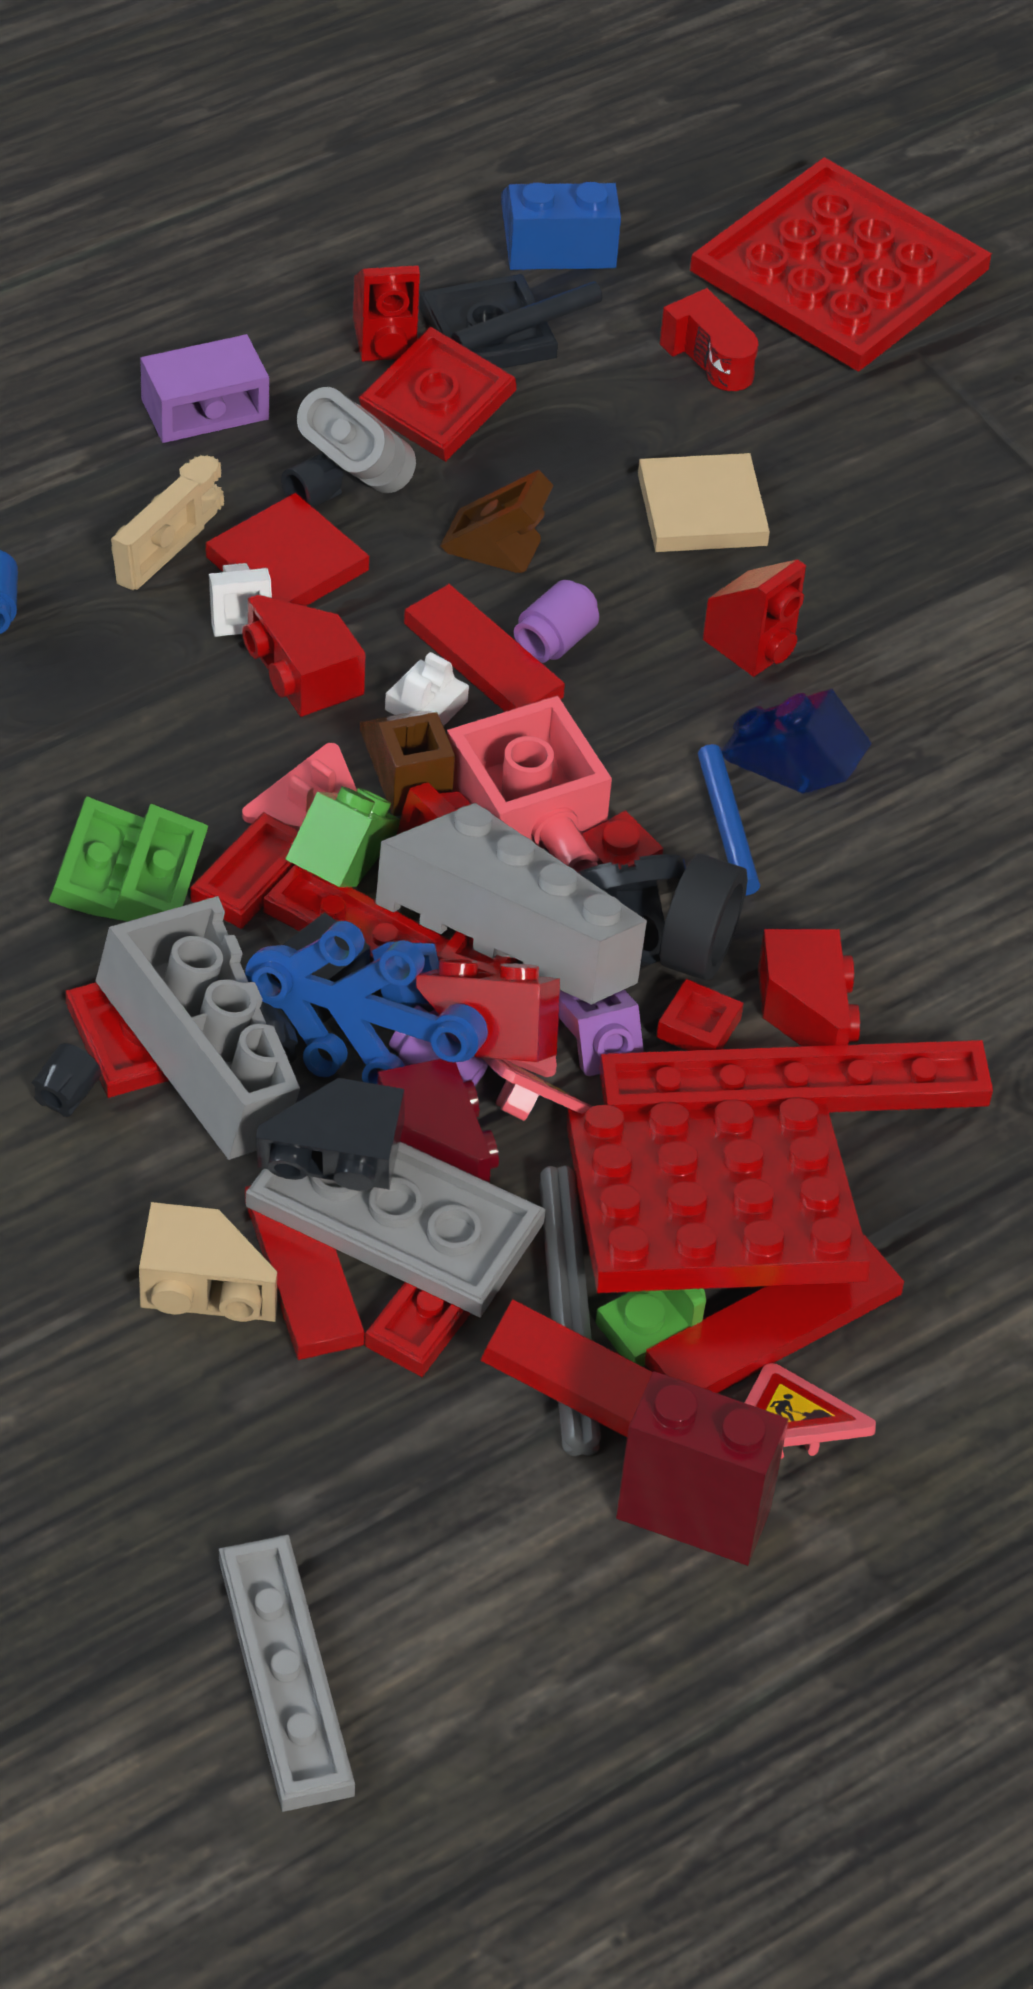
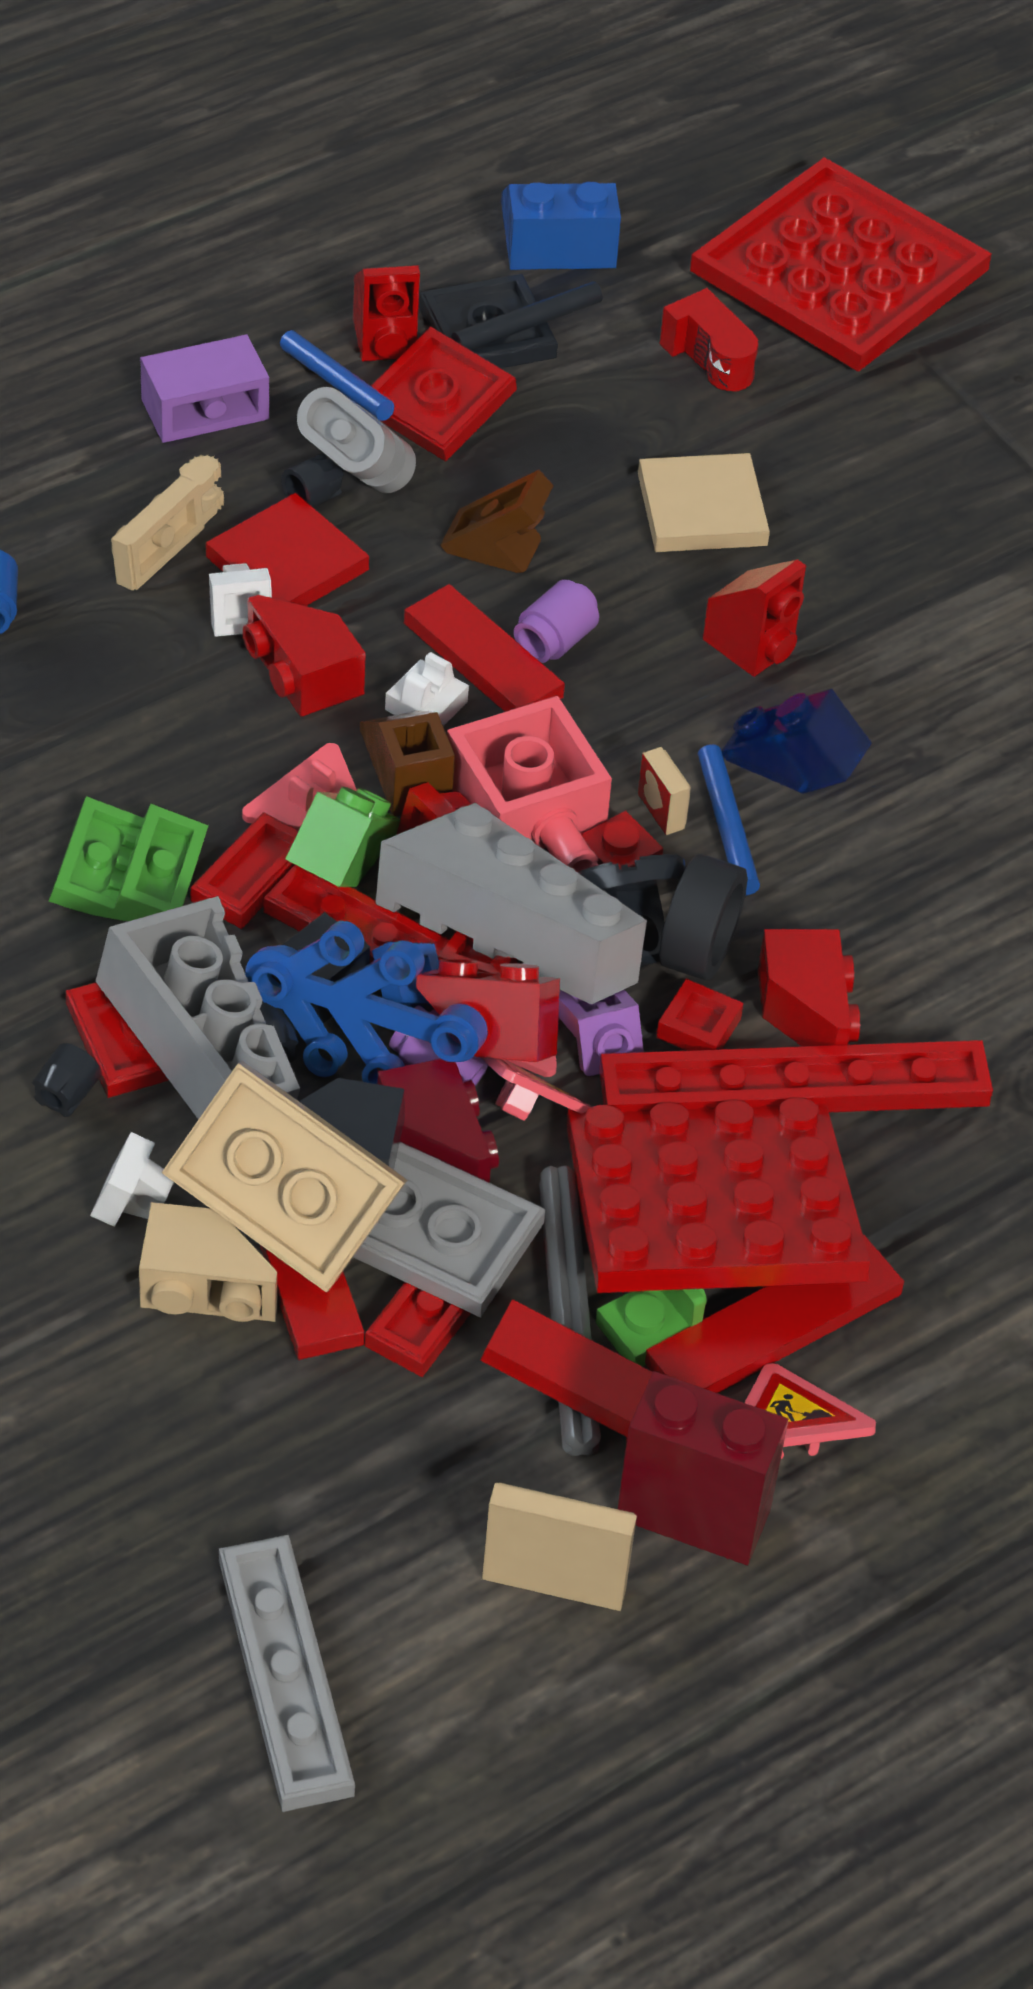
none -> white tile [90,1132,174,1227]
none -> tan tile [162,1061,407,1293]
none -> blue bar [280,330,394,421]
none -> tan tile [482,1482,637,1611]
none -> tan tile [638,747,691,835]

